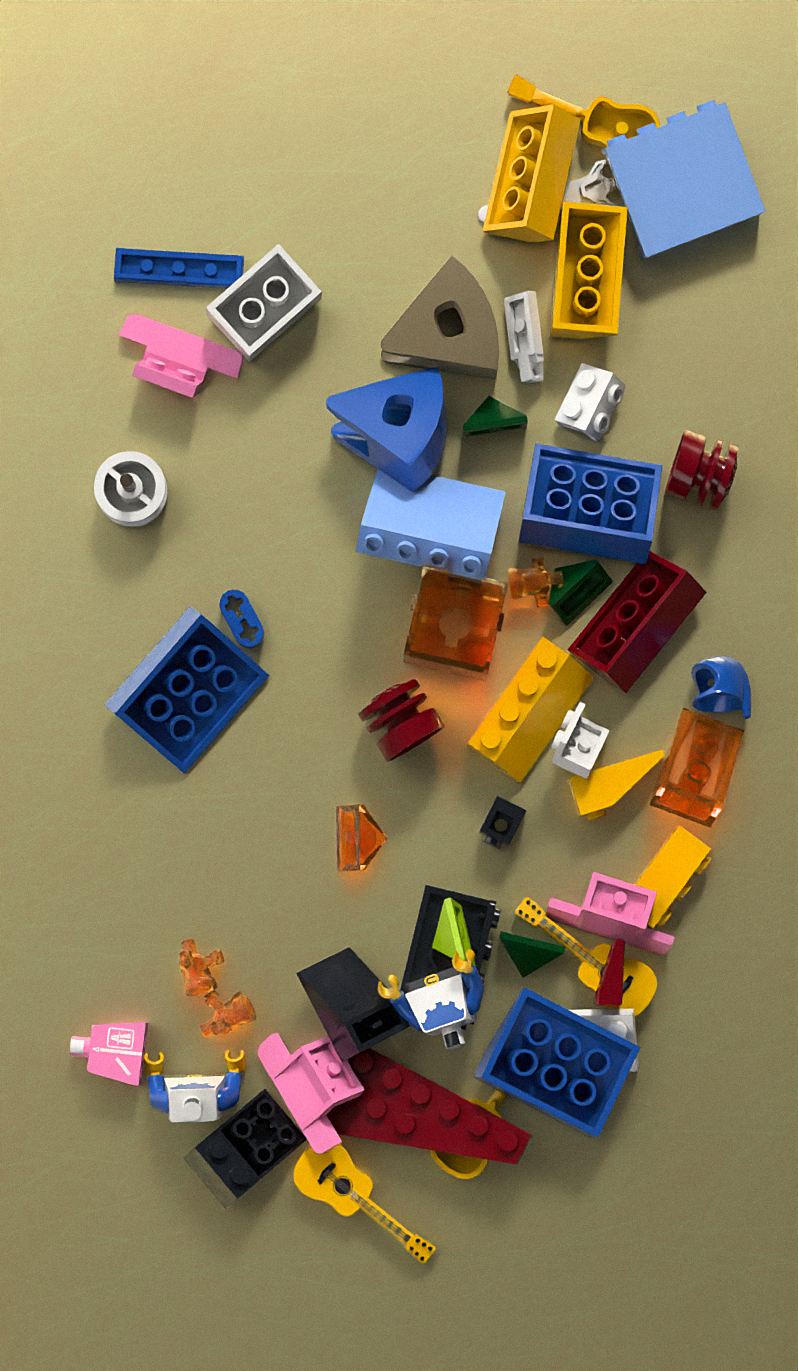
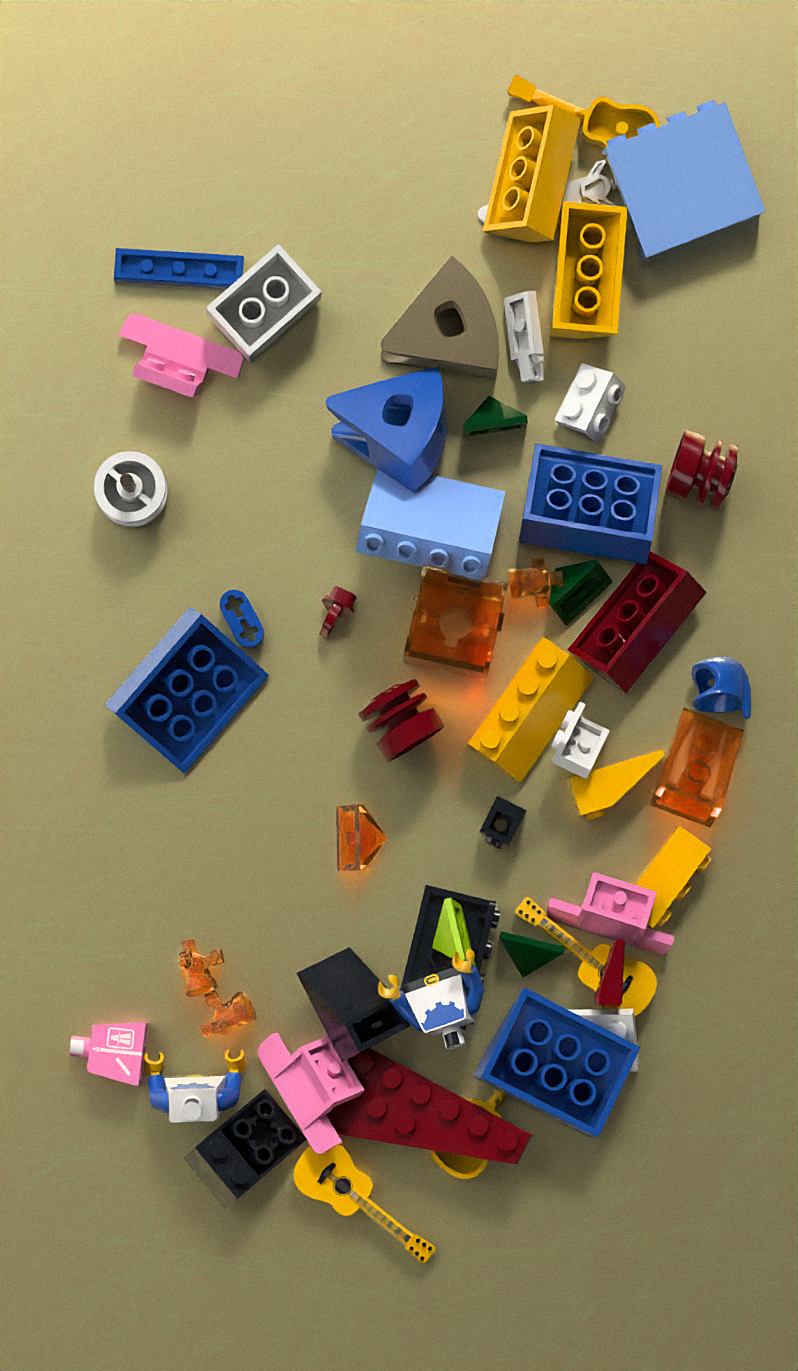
none -> dark red piece [319,586,357,639]

